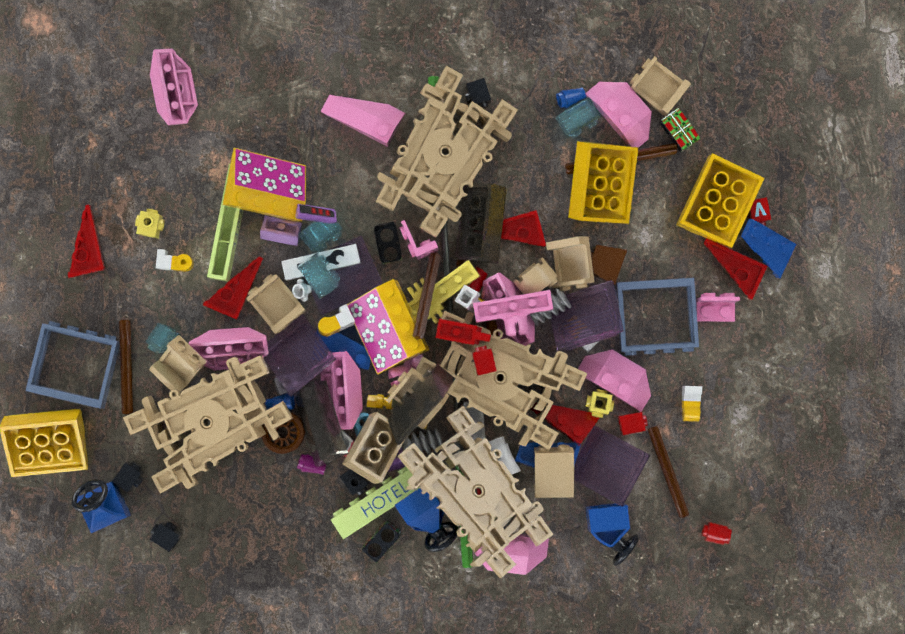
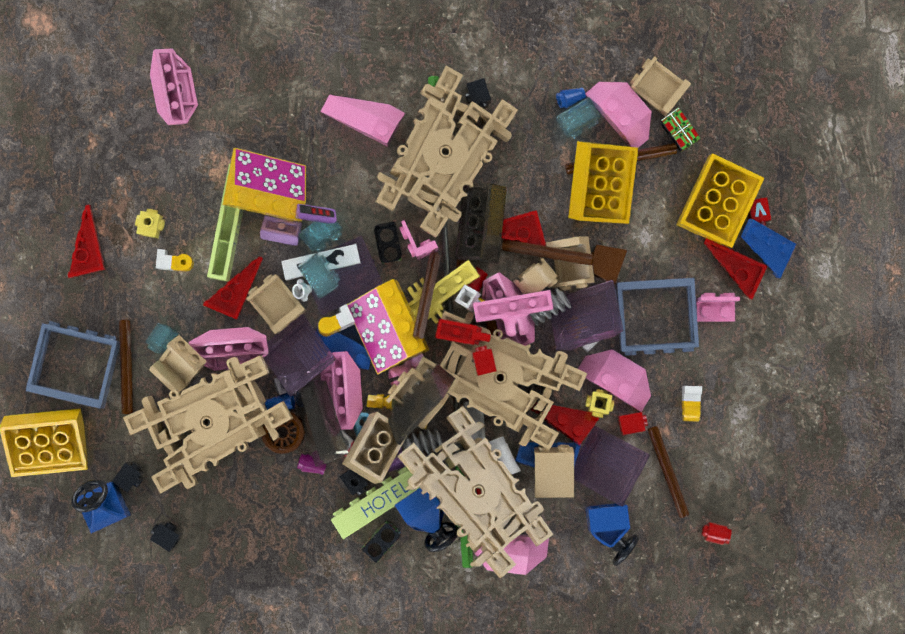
none -> reddish brown axle [502,240,594,266]

